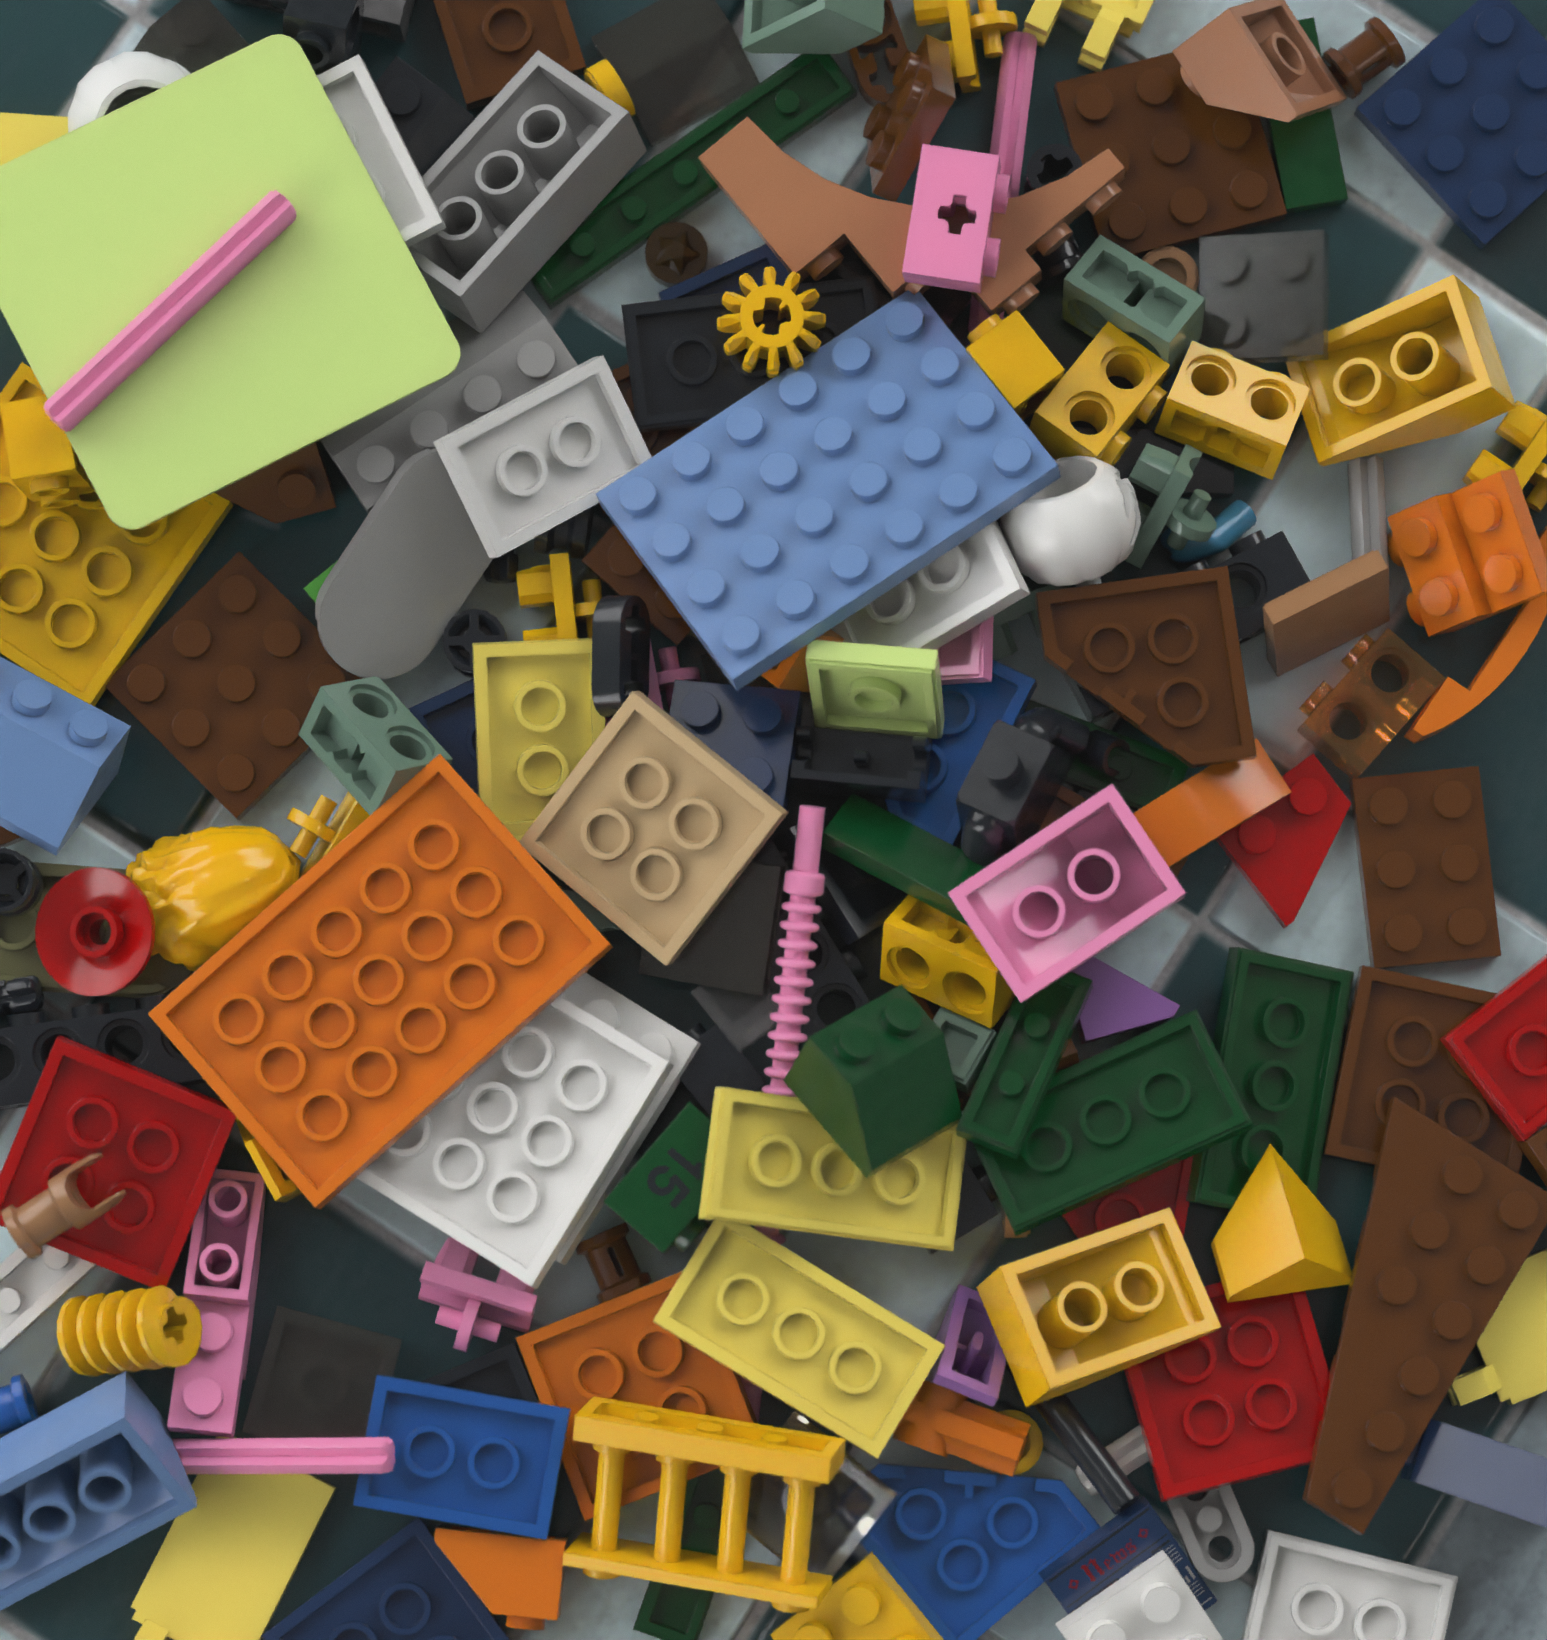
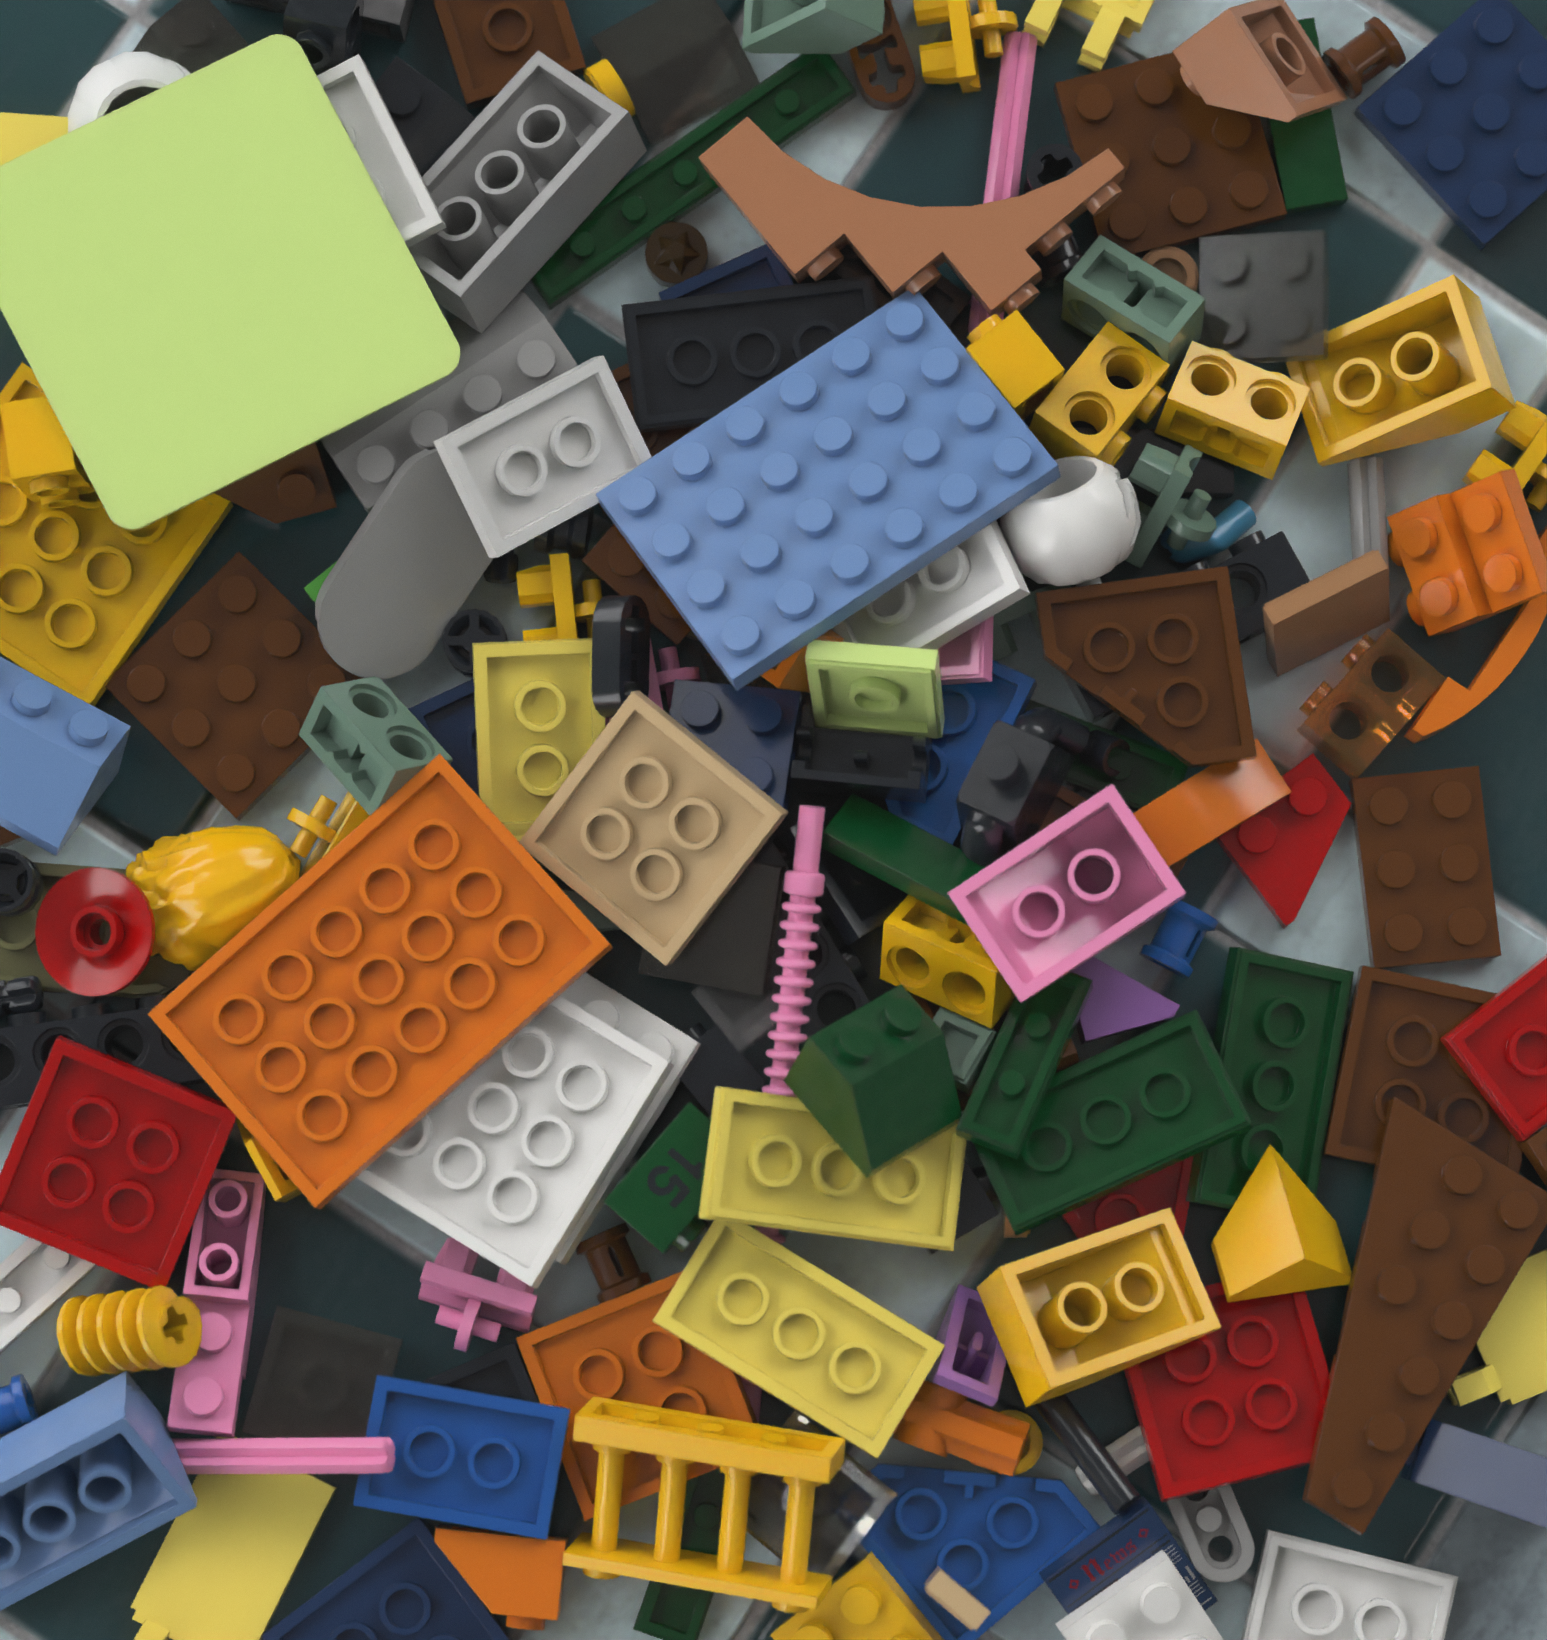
medium nougat piece [1,1152,127,1260] -> none
bright pink axle [44,190,297,432] -> none
yellow gear [717,266,826,378] -> none
reddish brown plate [863,34,956,202] -> none
bright pink brick [902,144,1011,293] -> none
none -> tan tile [923,1566,991,1630]
none -> blue bush [1139,900,1219,979]

